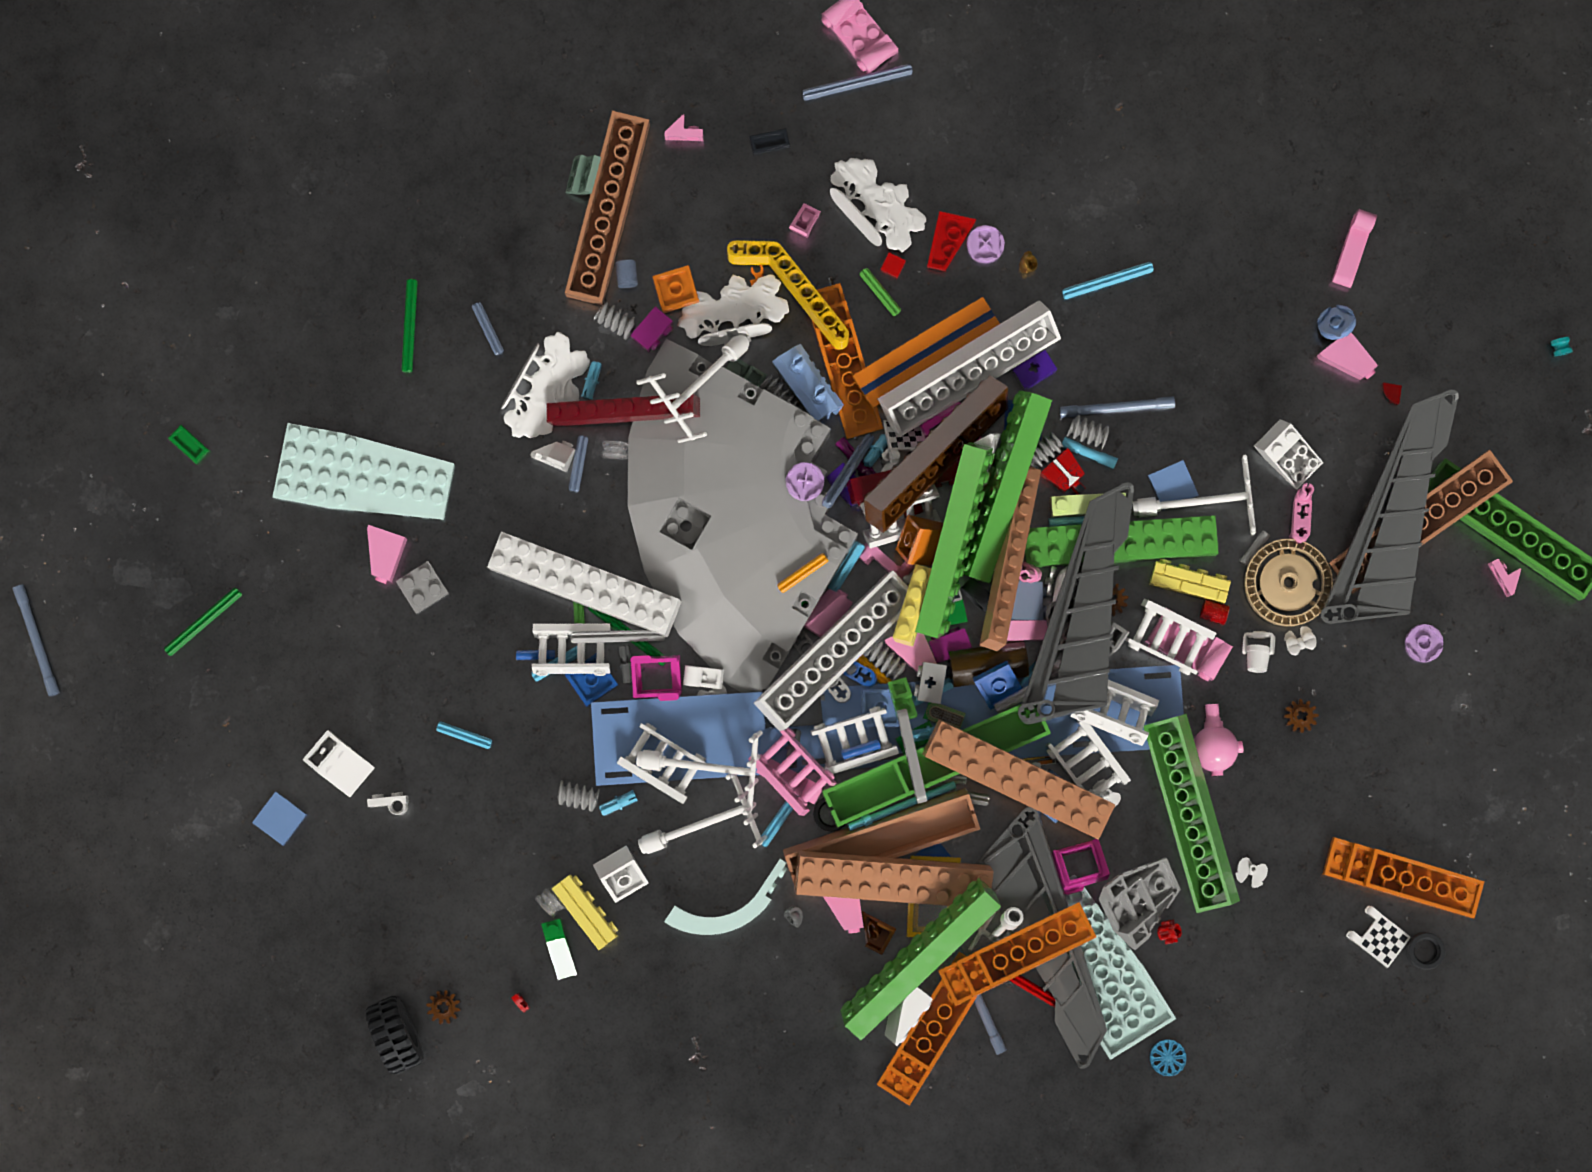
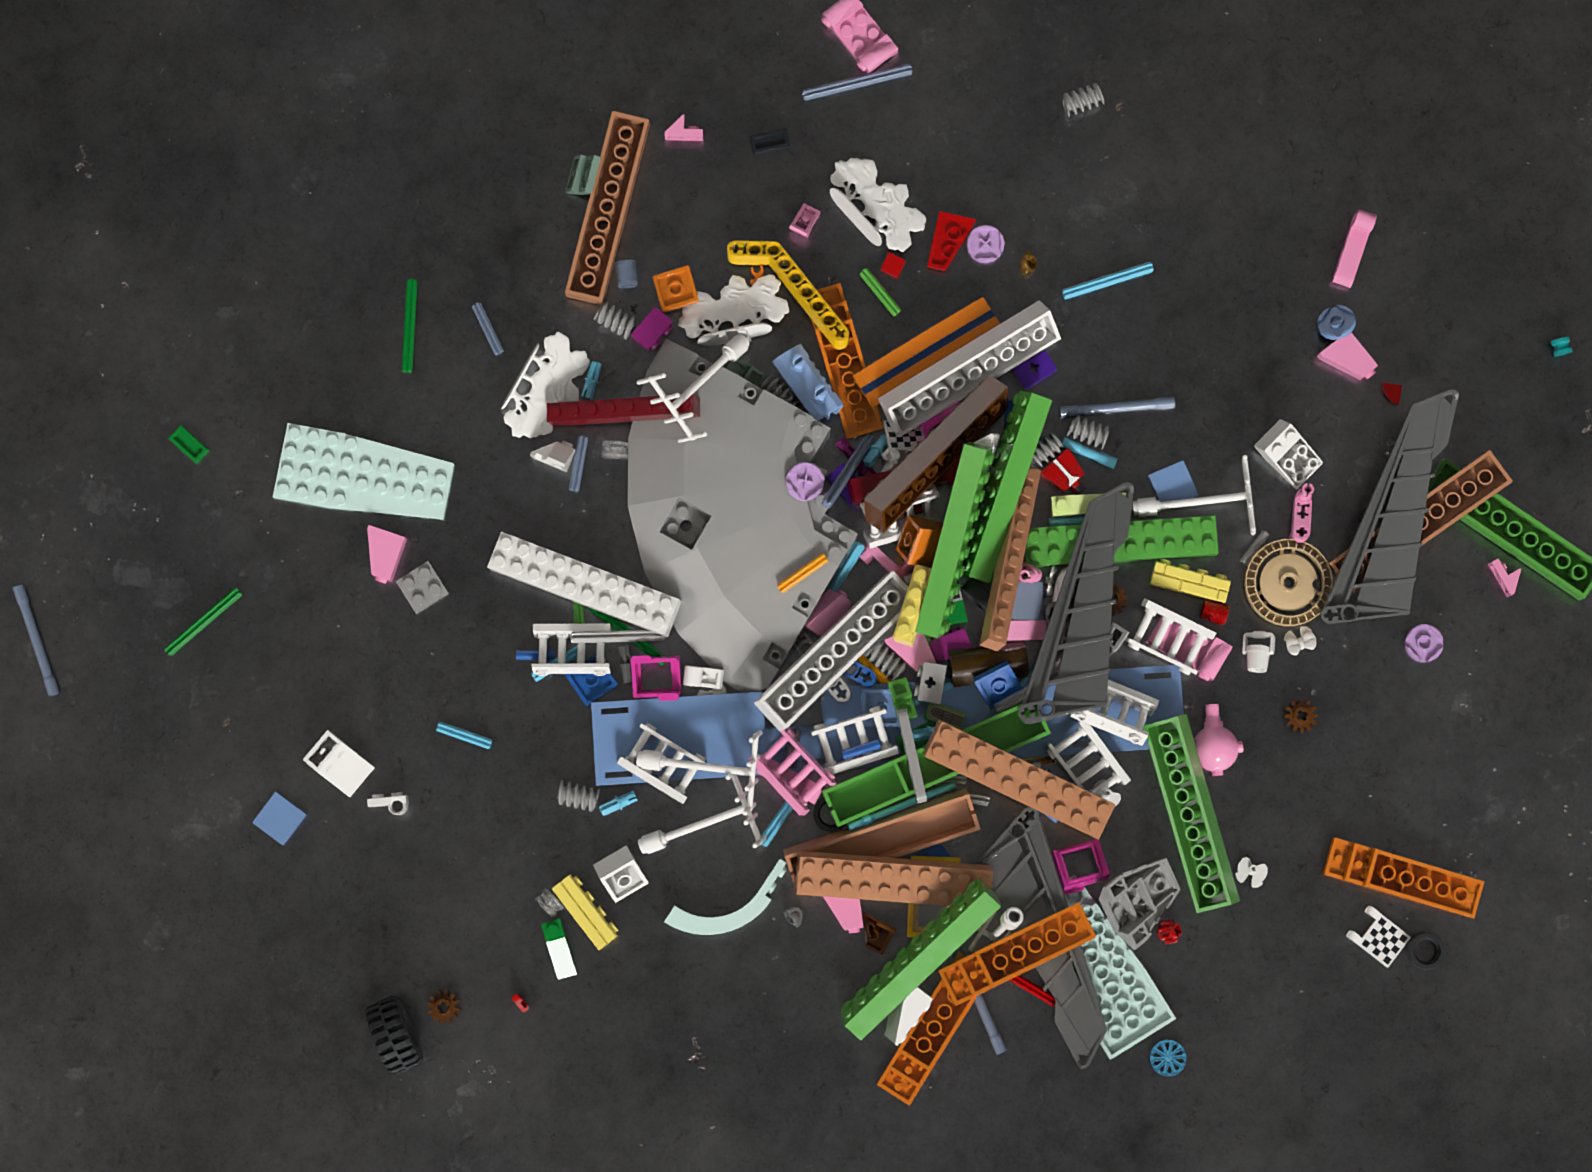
none -> light grey piece [1062,83,1104,117]

